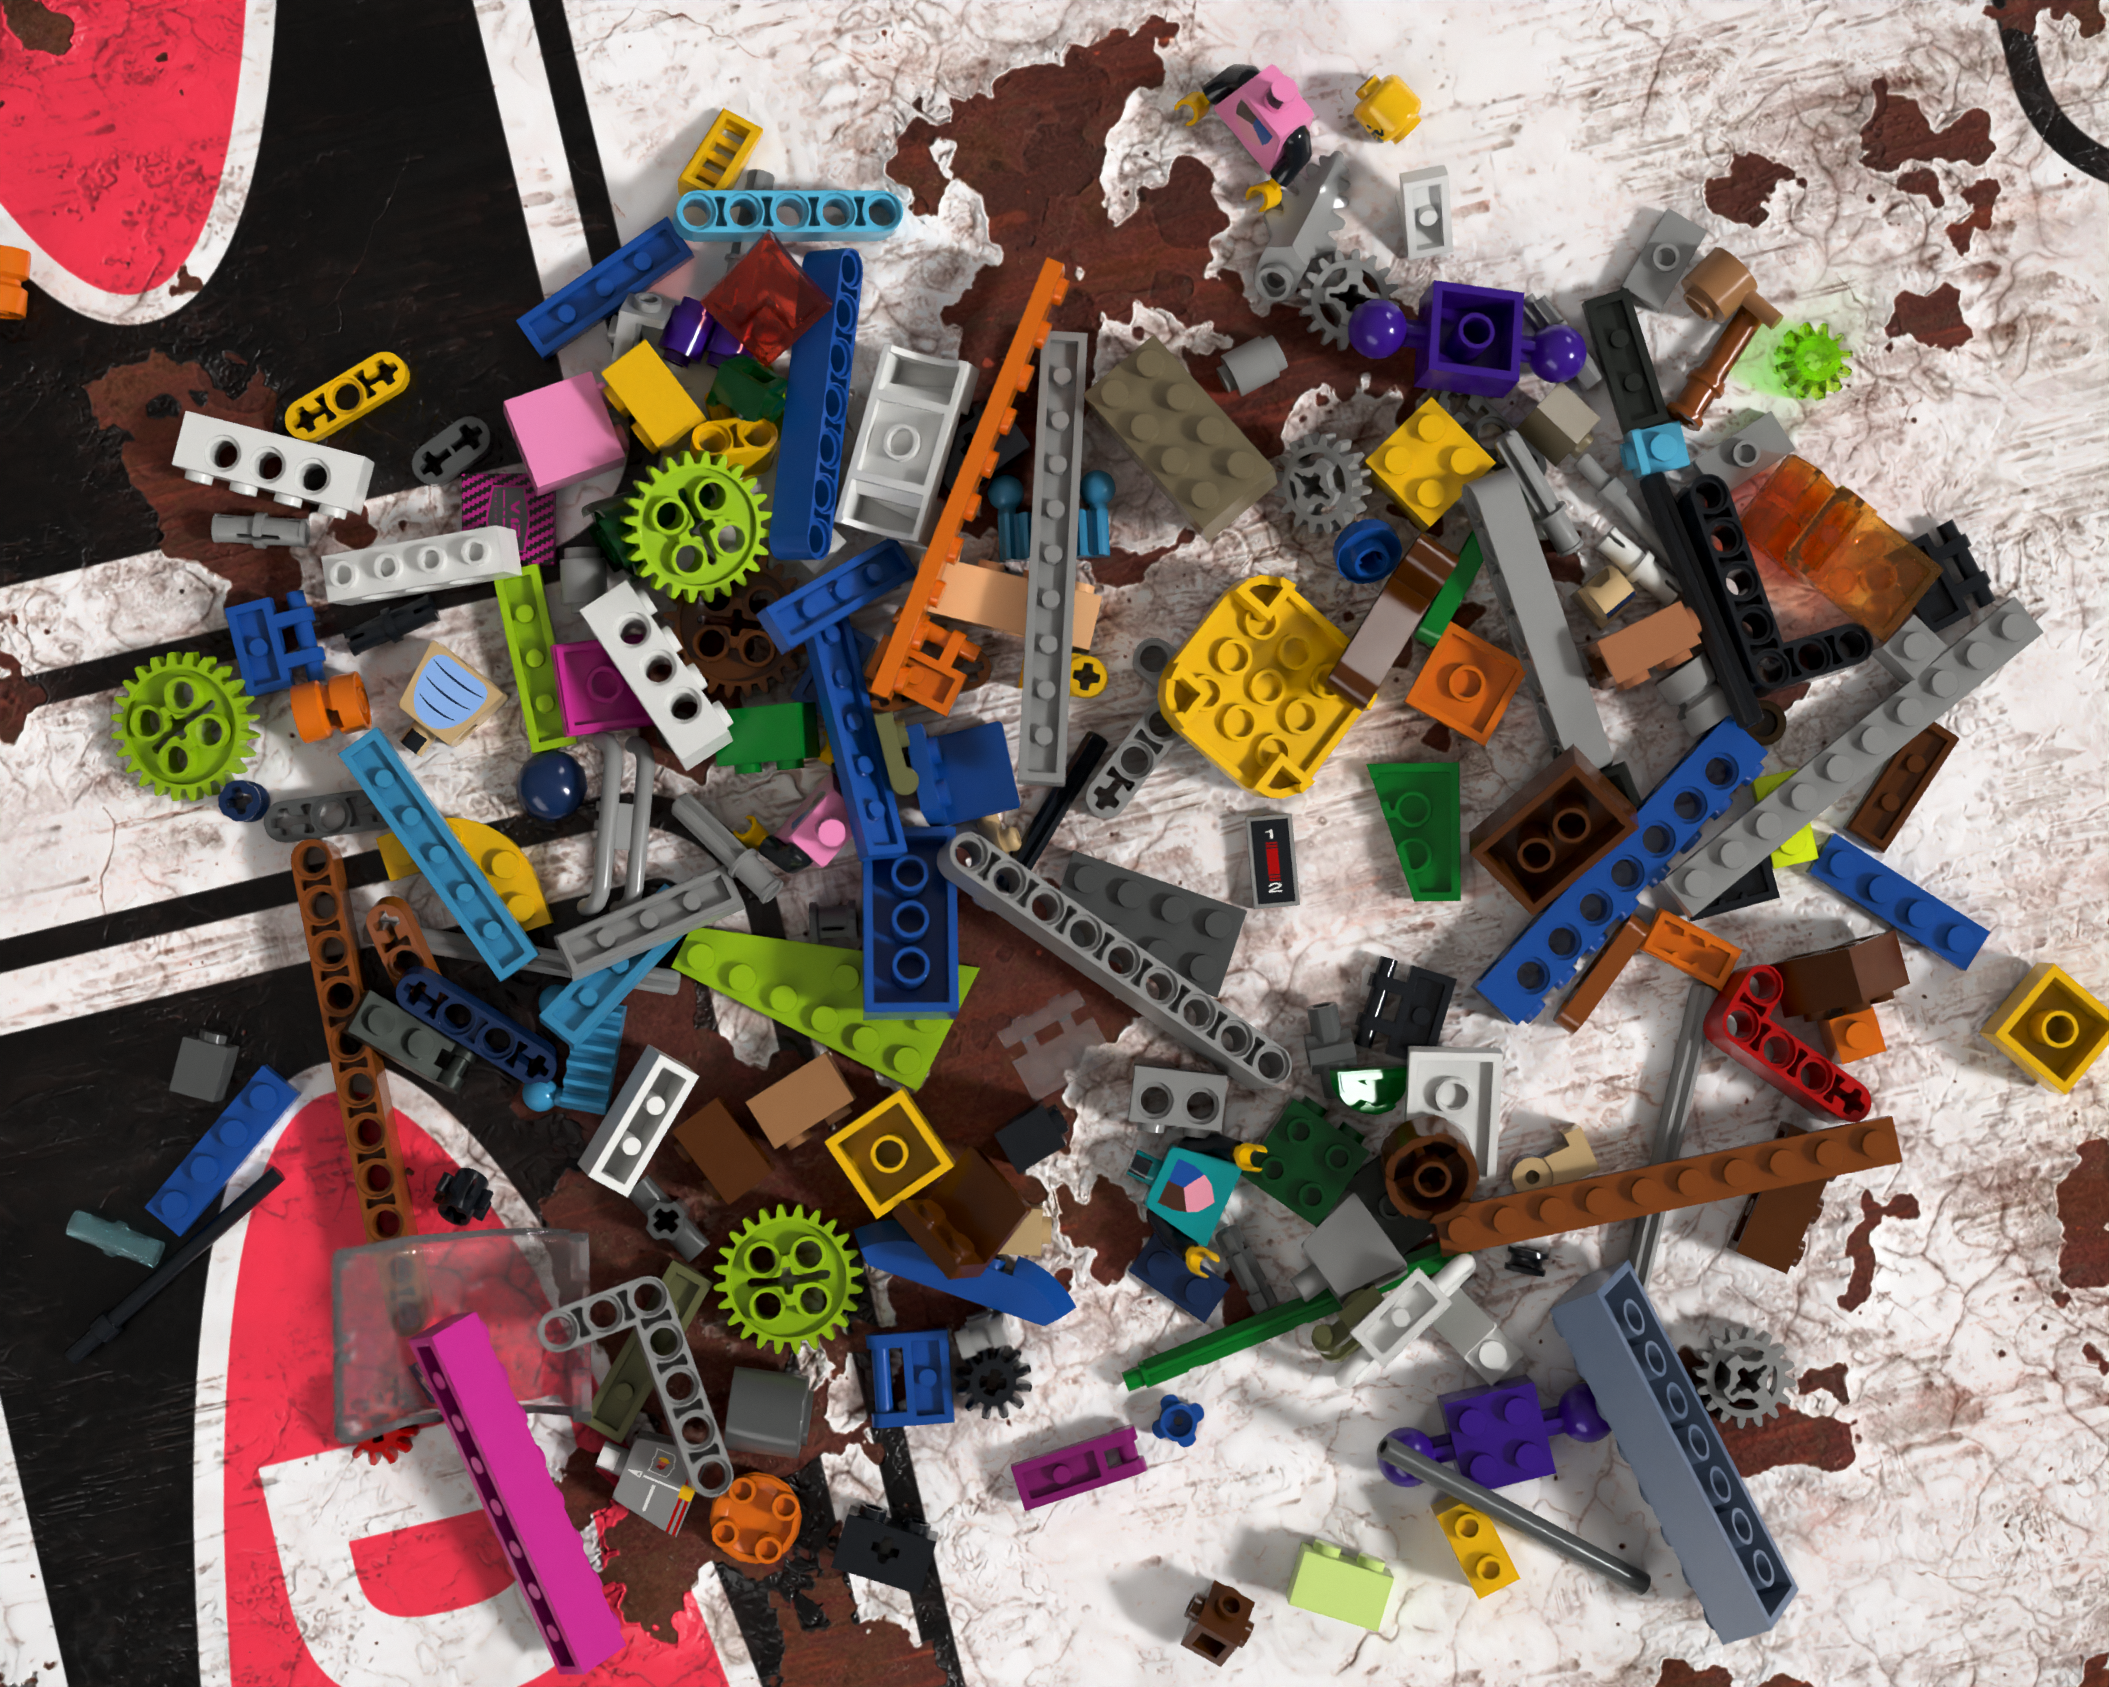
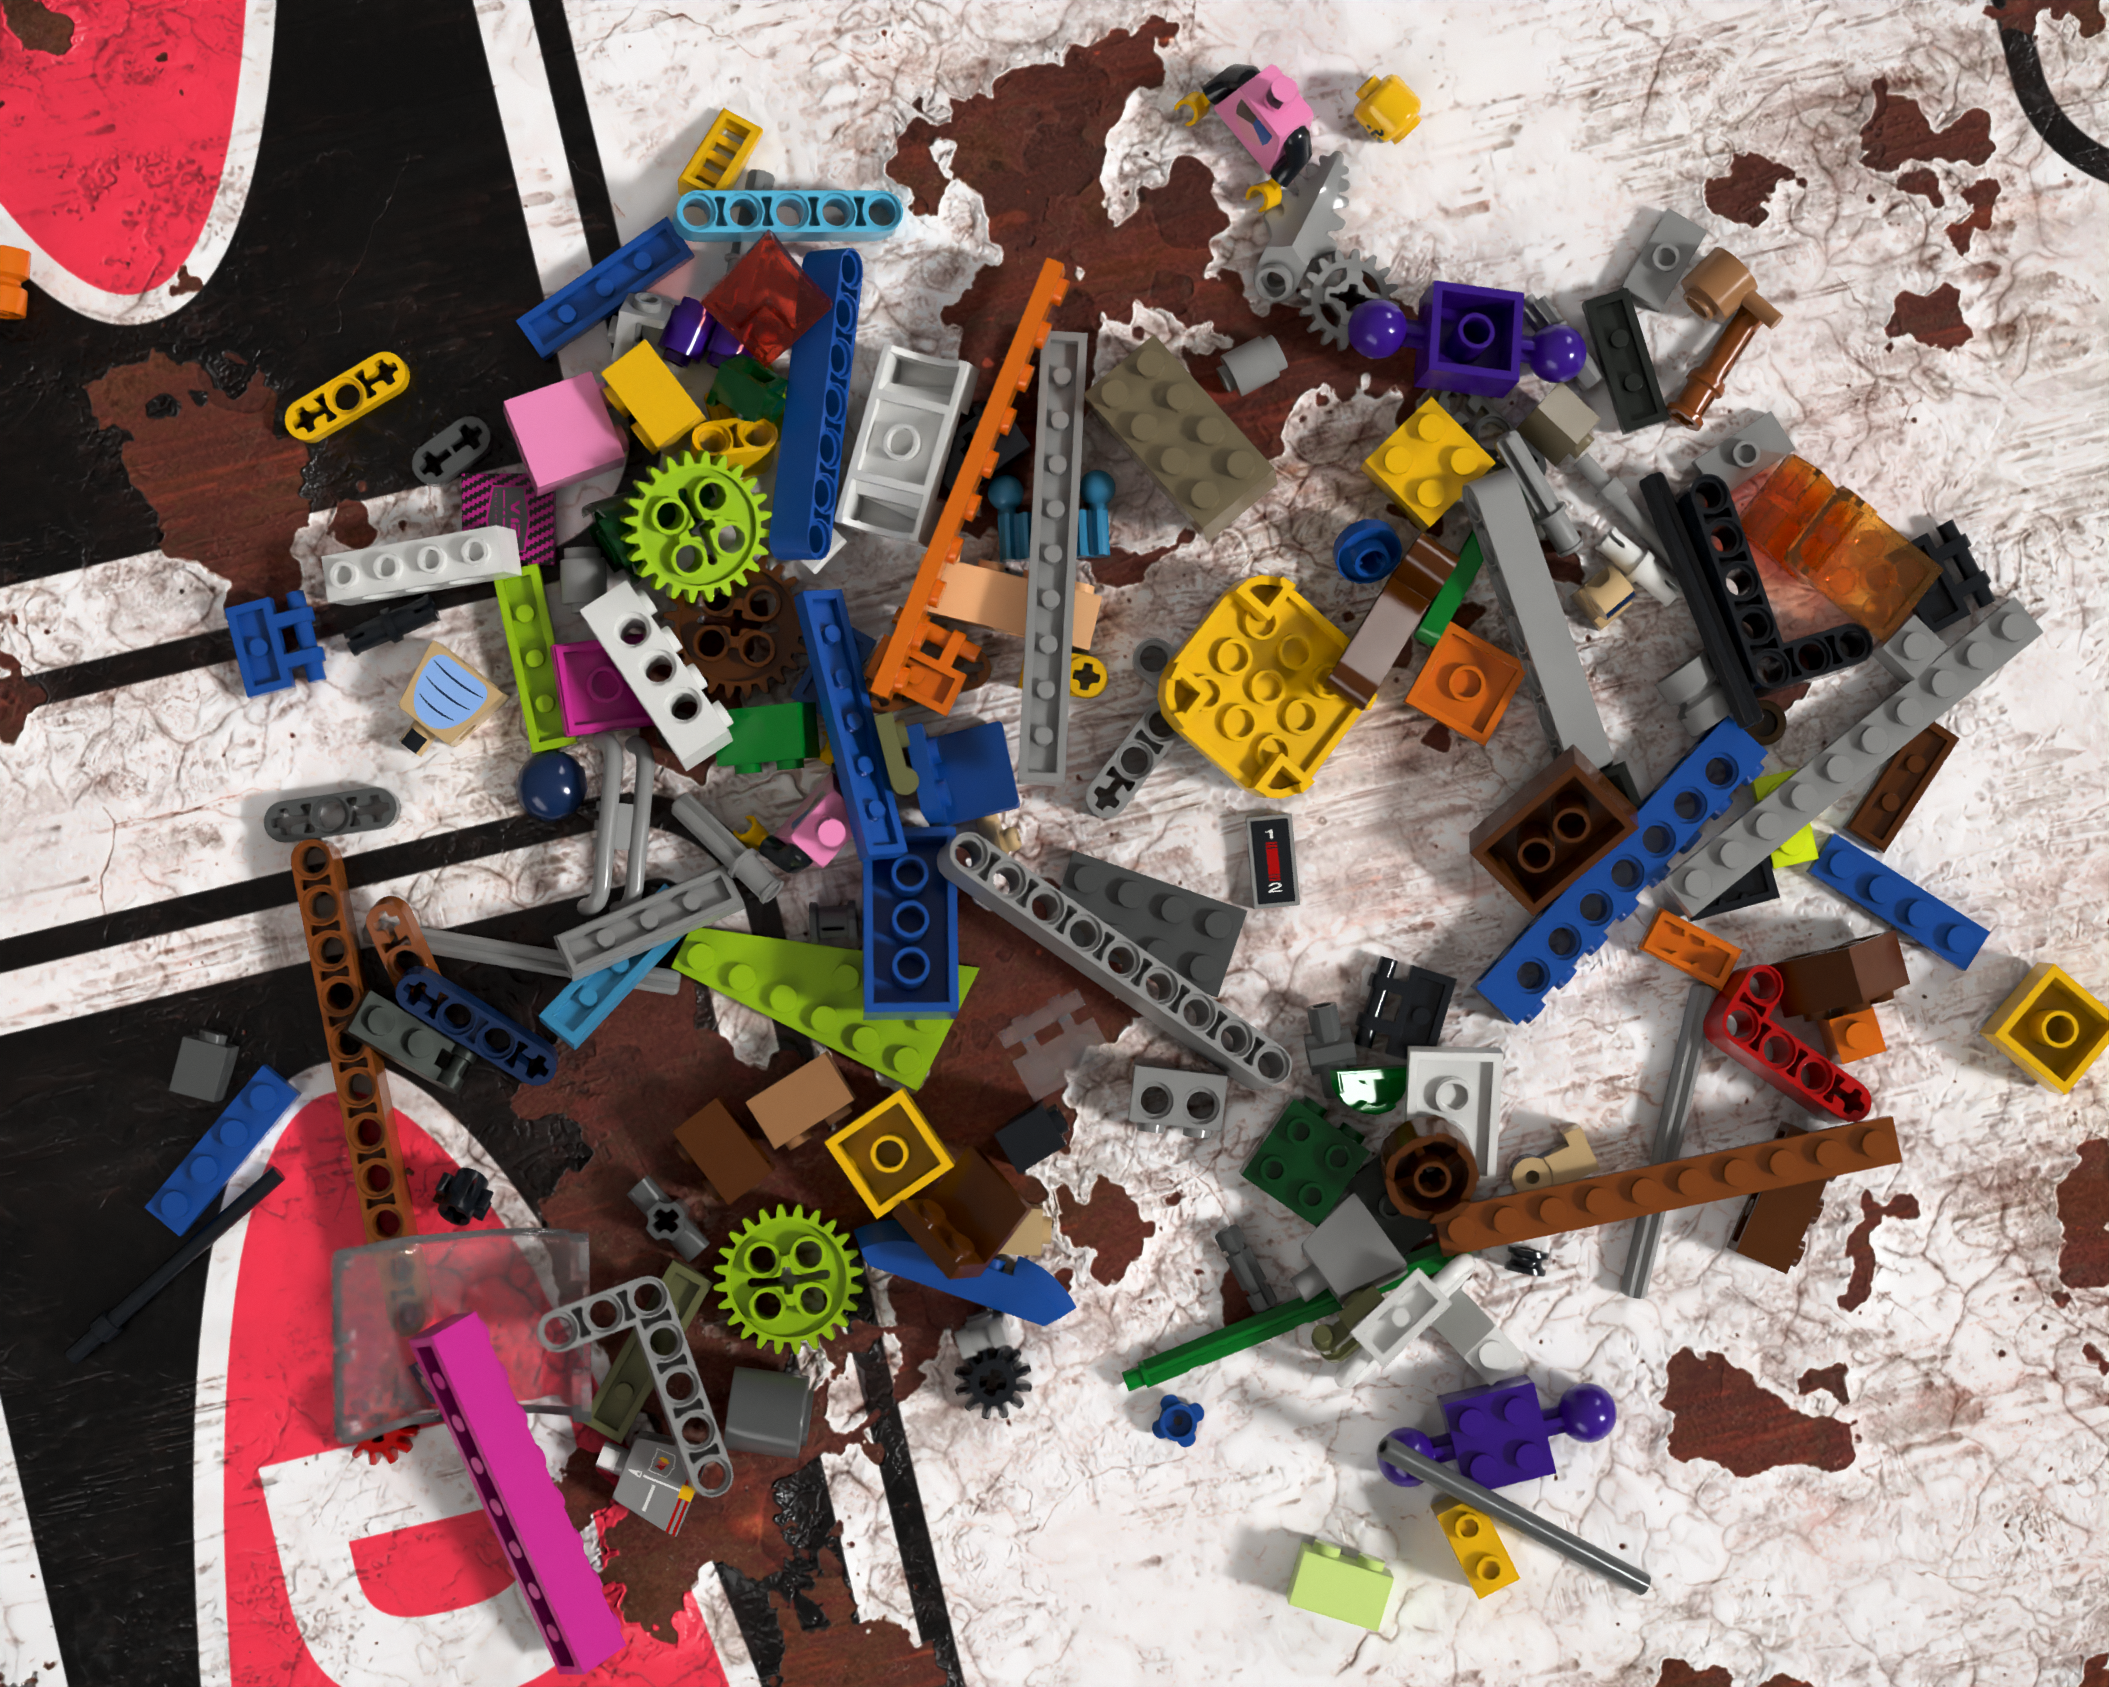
clear light blue pin [66,1210,165,1268] -> none
lime gear [110,652,260,801] -> none
white brick [172,411,375,520] -> none
light grey pin [211,512,310,549] -> none
dark blue bush [218,780,271,822] -> none
orange wheel [290,671,372,744] -> none
dark azure plate [338,727,541,982] -> none
yellow plate [375,818,554,932] -> none
dark azure gear [522,984,628,1115] -> none
white brick [577,1044,699,1197] -> none
orange dish [709,1472,802,1564] -> none
blue plate [756,538,917,655] -> none
black brick [831,1503,938,1595] -> none
blue plate [865,1328,955,1428] -> none
black axle [996,731,1108,892] -> none
magenta plate [1011,1424,1148,1511] -> none
torso [1126,1133,1267,1278] -> none
dark blue plate [1128,1232,1230,1323] -> none
reddish brown brick [1180,1580,1255,1667] -> none
light grey gear [1274,432,1372,534] -> none
green wing [1367,762,1461,902] -> none
white slope [1395,164,1454,260] -> none
sand blue brick [1549,1259,1799,1645] -> none
dark orange beam [1553,913,1650,1034] -> none
nougat brick [1581,600,1702,693] -> none
medium azure bracket [1619,420,1691,480] -> none
light grey gear [1692,1325,1796,1429] -> none
clear neon green gear [1773,322,1853,401] -> none

